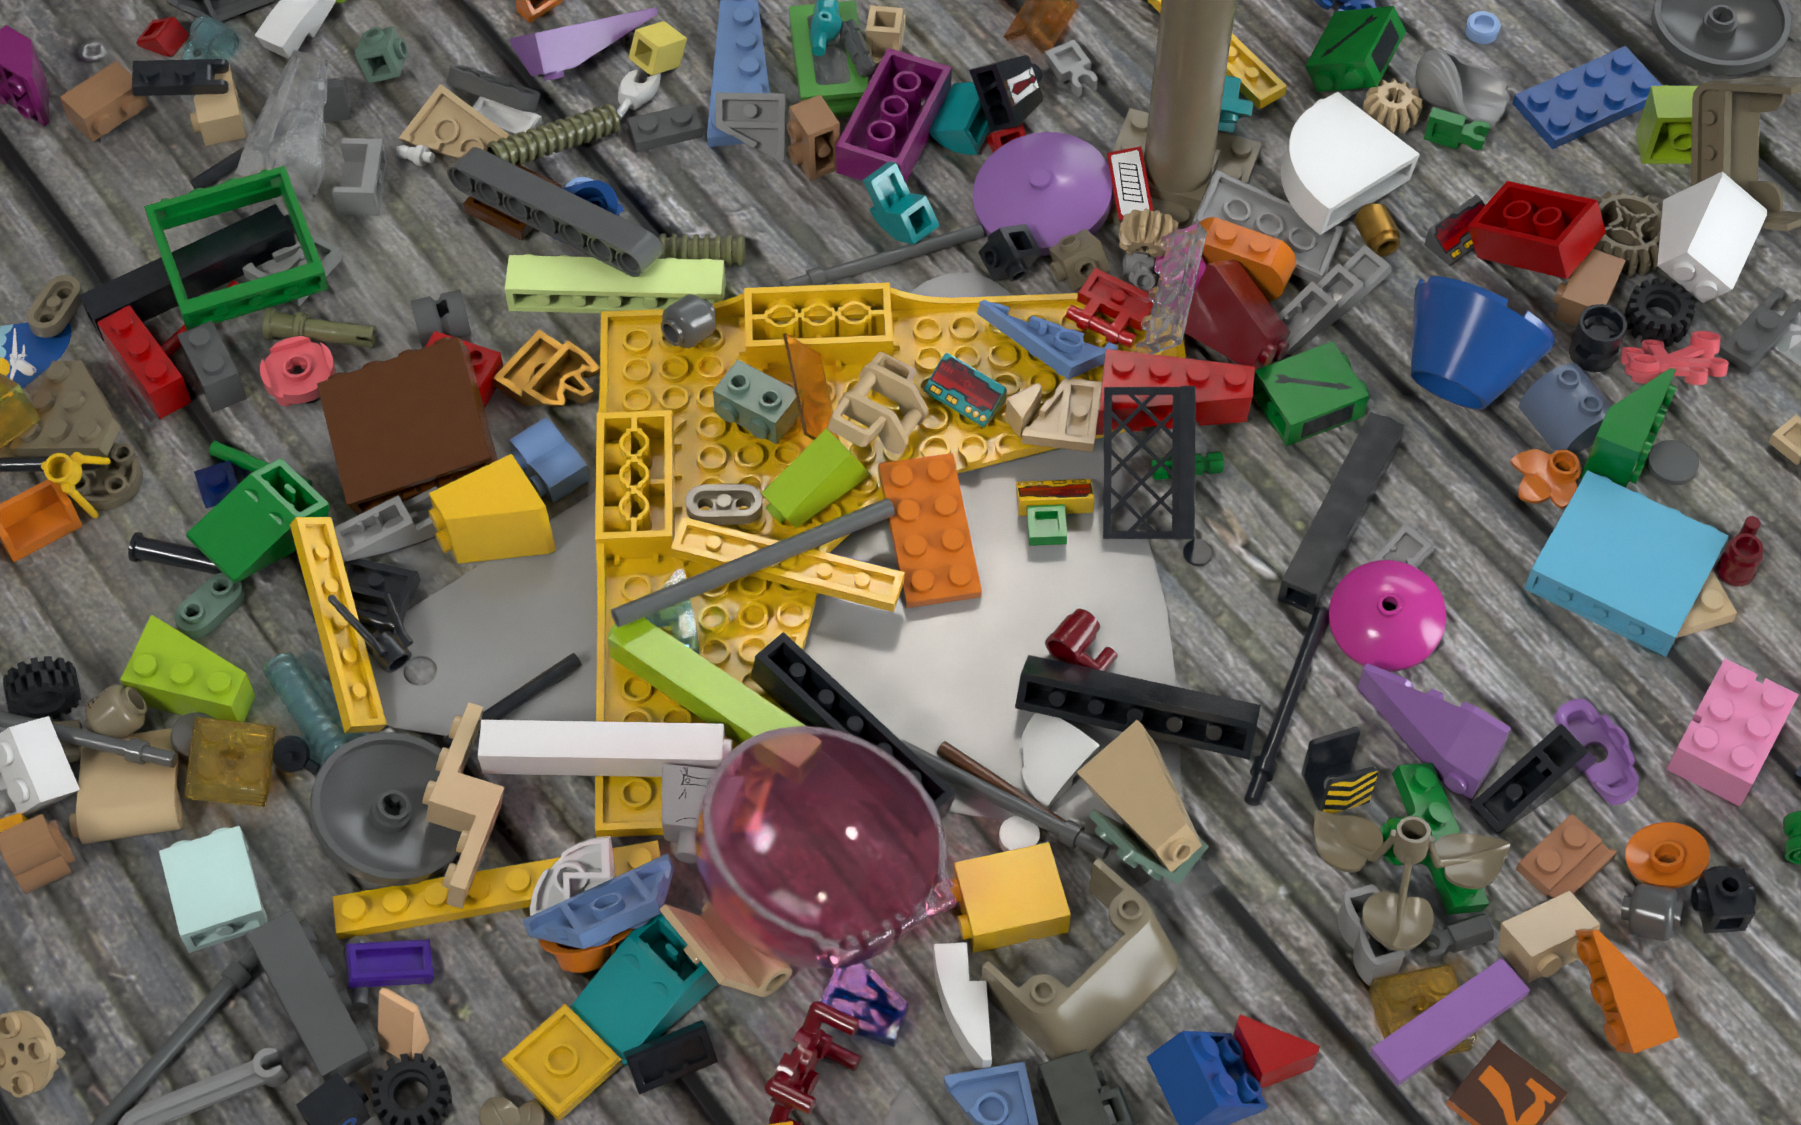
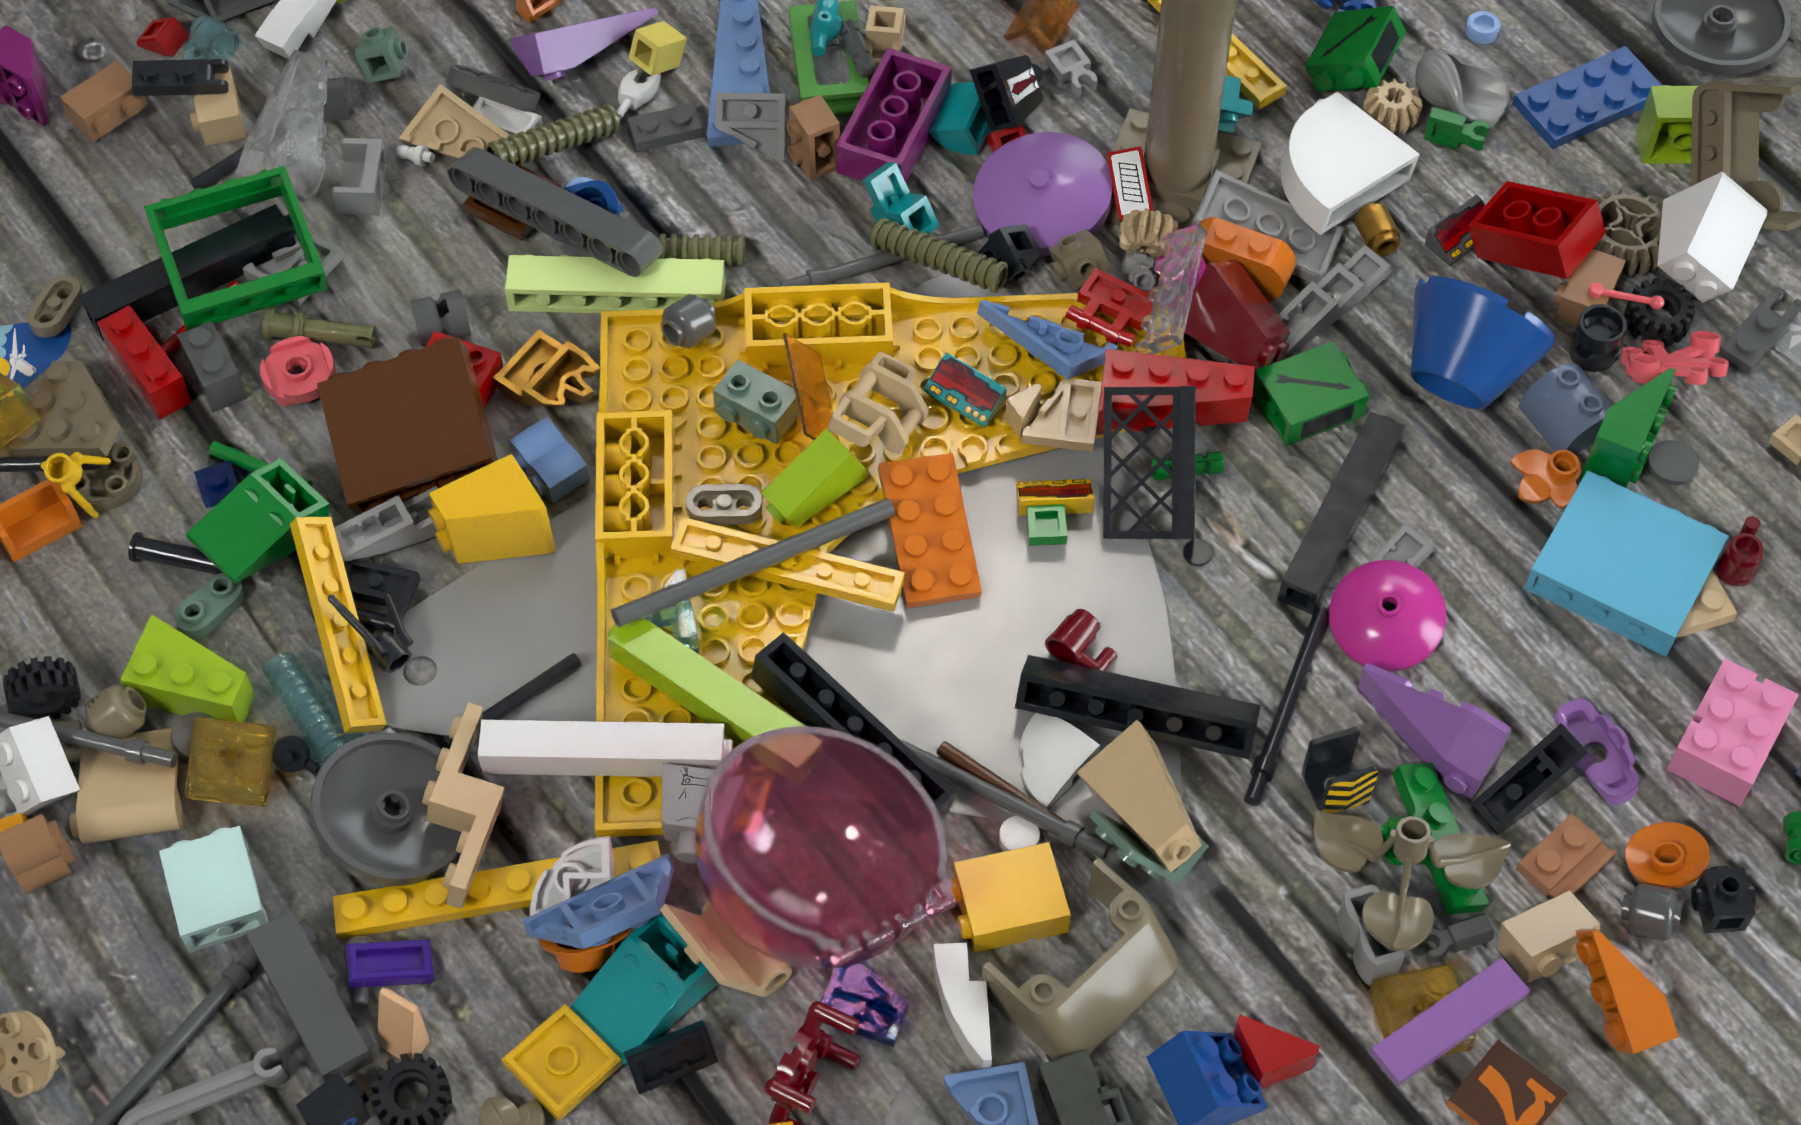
none -> olive piece [871,218,1008,293]
none -> coral hinge [1588,283,1664,310]

